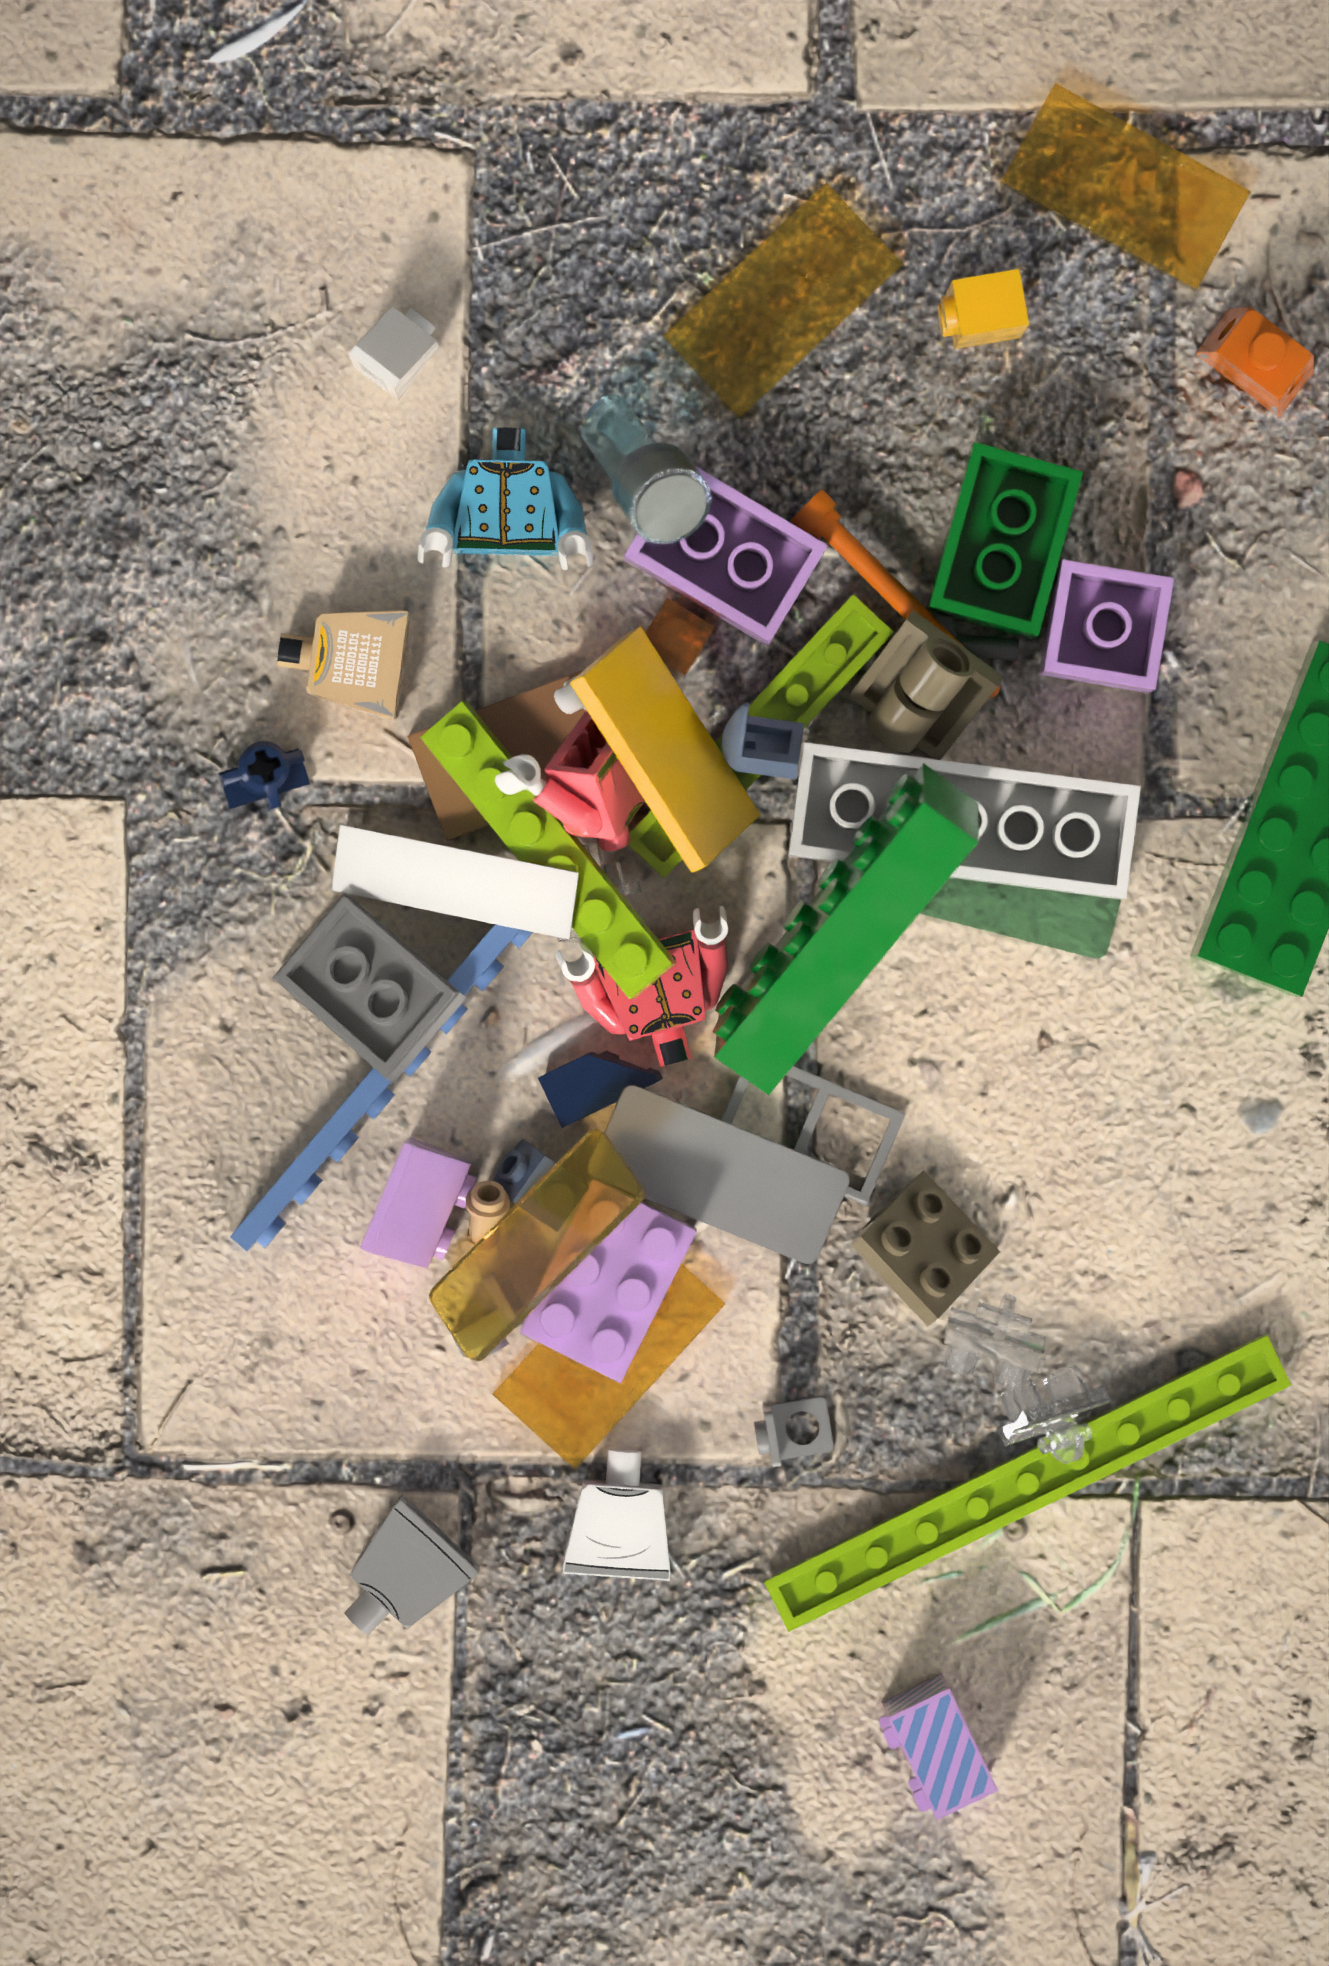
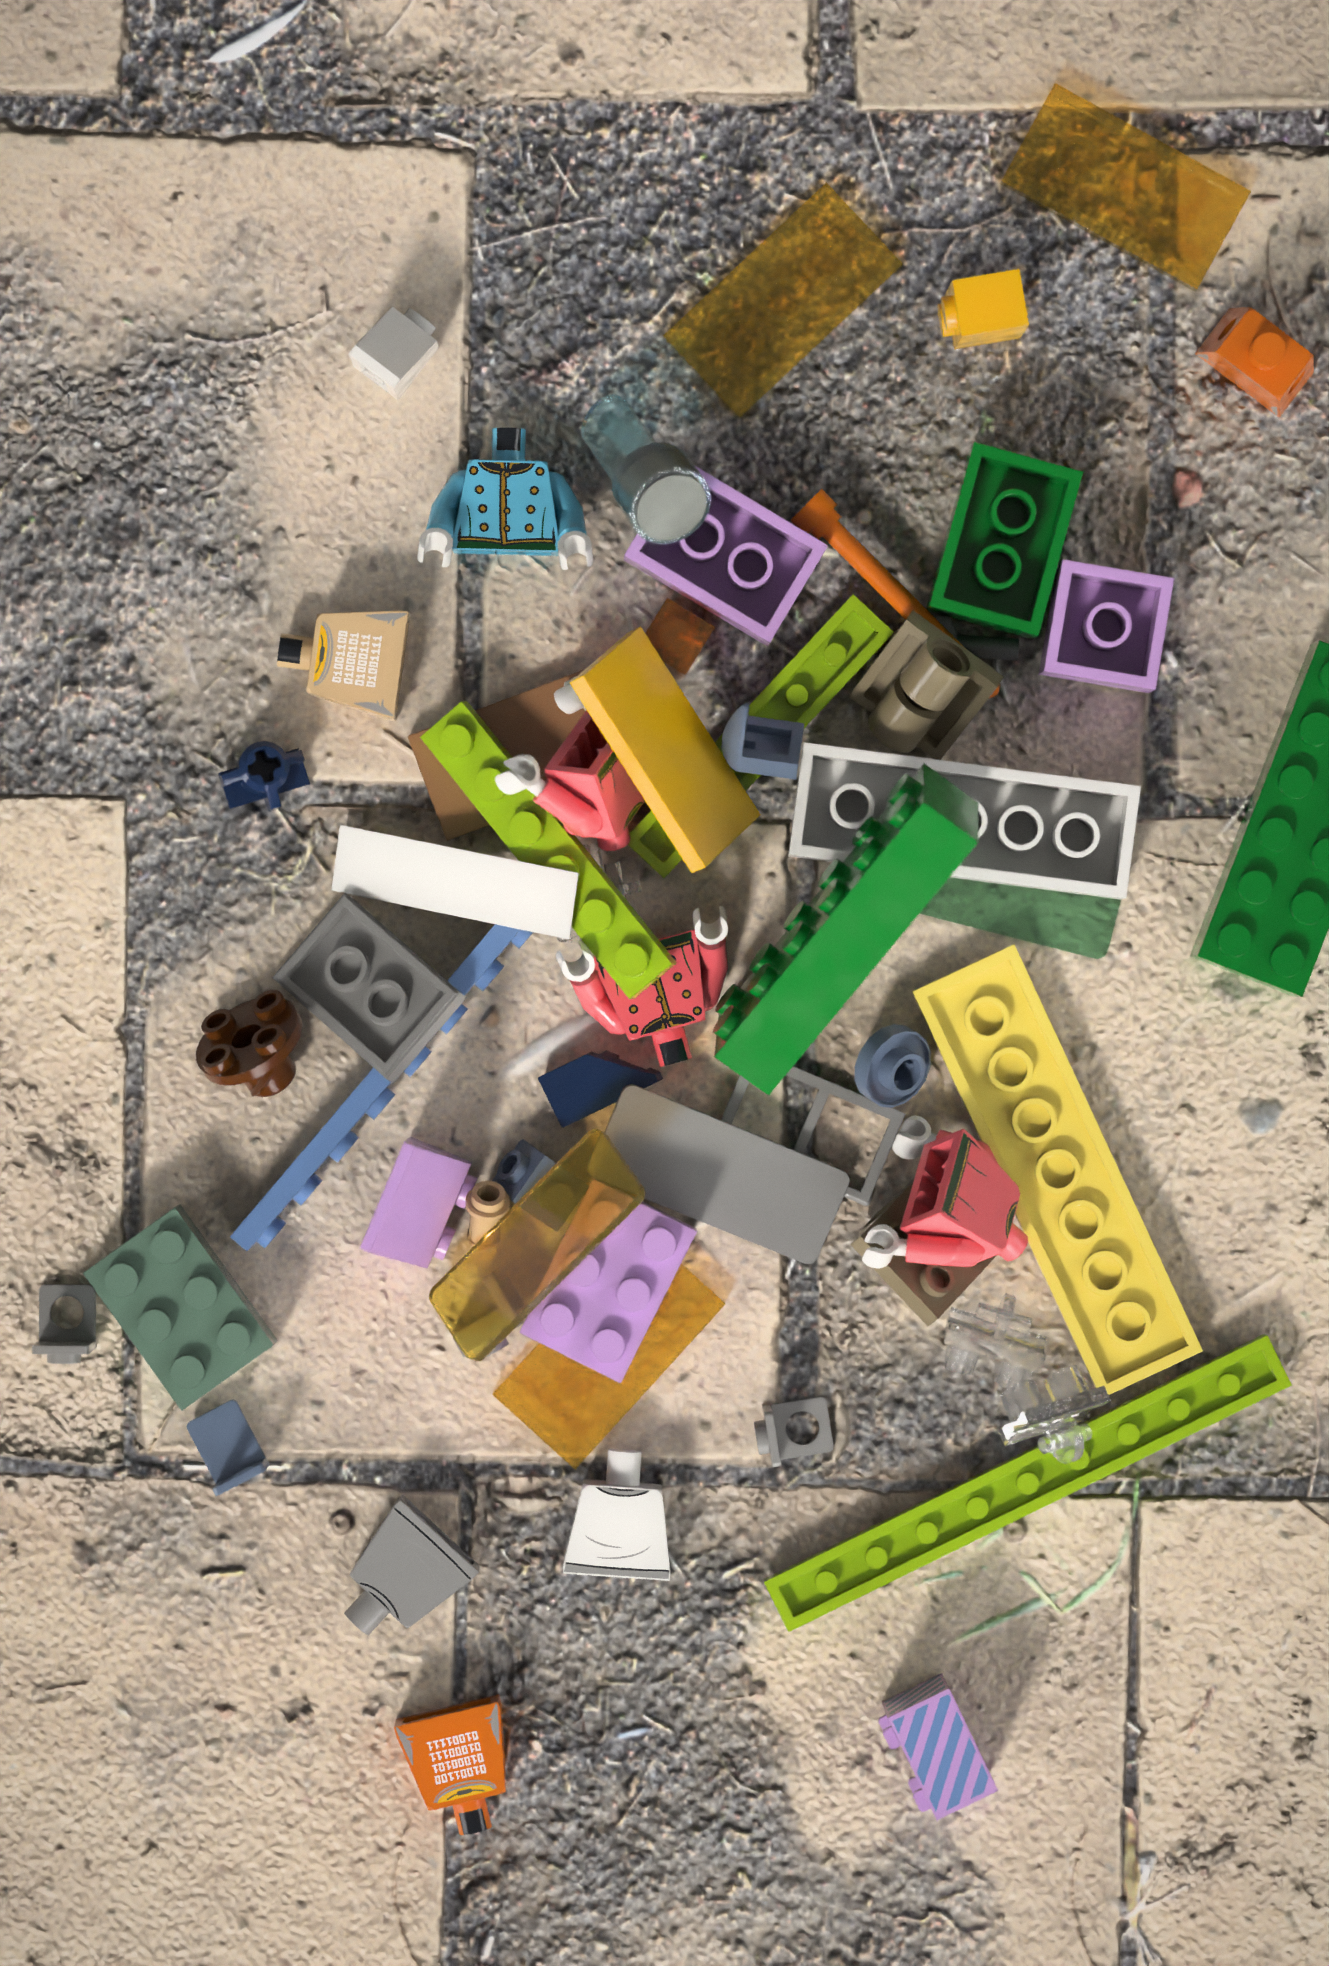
none -> light grey bracket [32,1284,96,1364]
none -> sand green brick [83,1204,278,1411]
none -> sand blue bracket [187,1400,270,1496]
none -> reddish brown plate [196,989,303,1097]
none -> orange torso [394,1694,506,1835]
none -> sand blue plate [855,1024,931,1108]
none -> coral torso [862,1115,1028,1268]
none -> light yellow plate [911,944,1203,1398]

